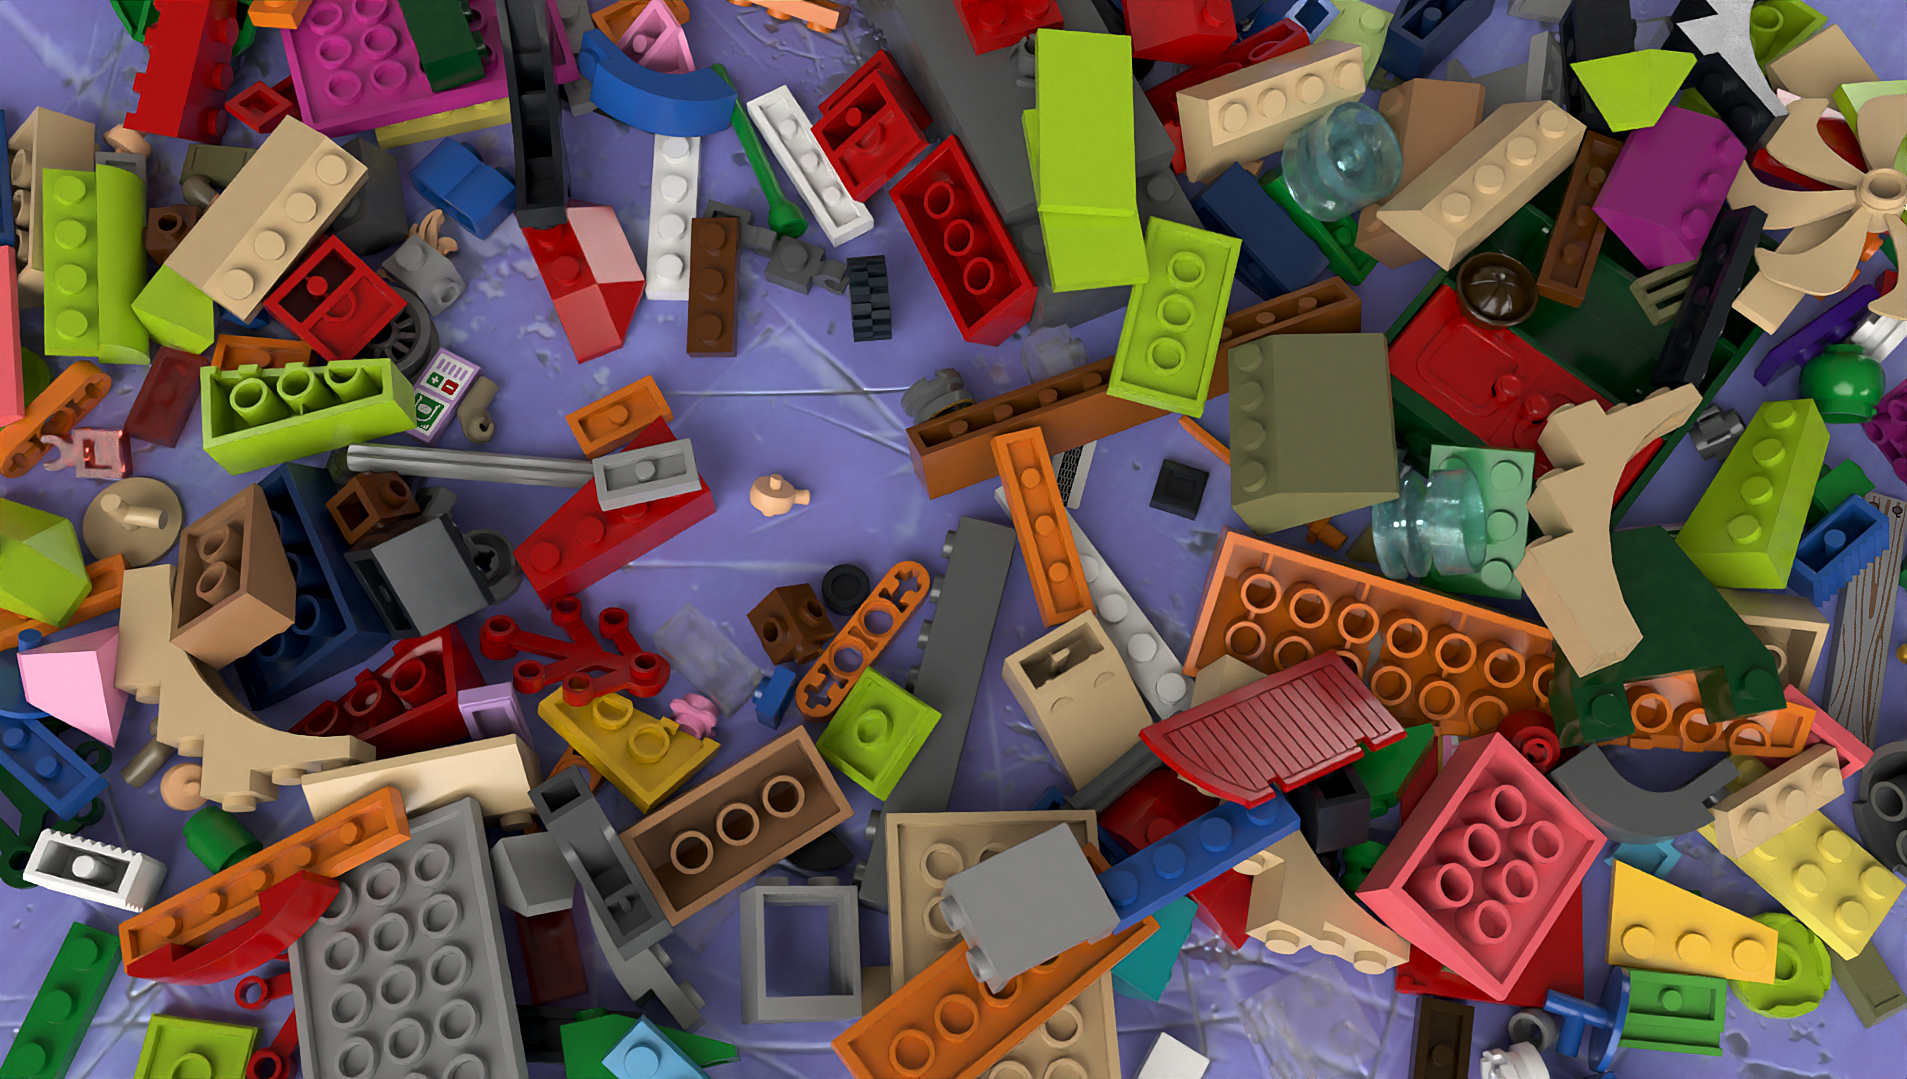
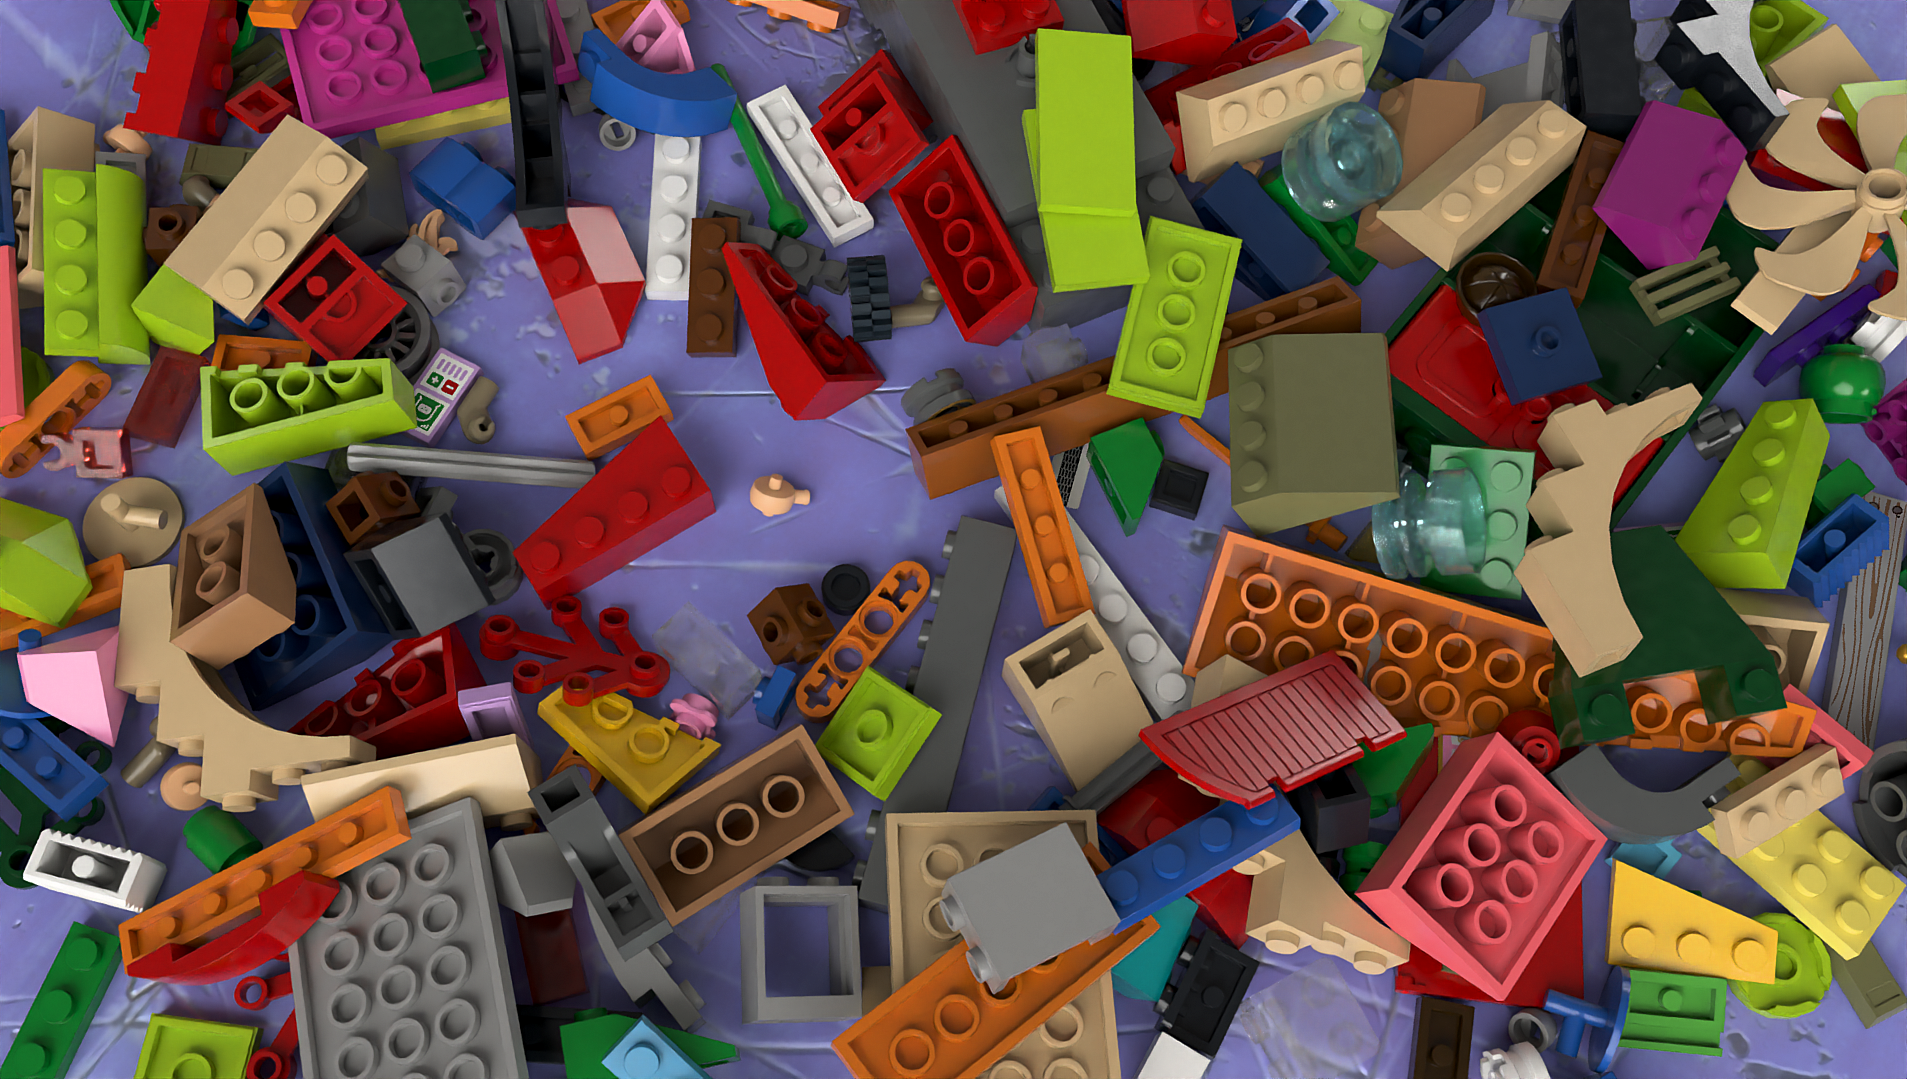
light grey plate [592,438,702,511] -> none
lime slope [1570,49,1697,132] -> none
black plate [1649,205,1768,390] -> none
none -> olive tile [225,33,291,119]
none -> light grey hinge [598,114,636,151]
none -> red wedge [721,242,886,421]
none -> dark tan arm [890,276,946,328]
none -> green slope [1086,417,1165,537]
none -> black bracket [1152,928,1260,1060]
none -> dark blue plate [1476,287,1603,406]

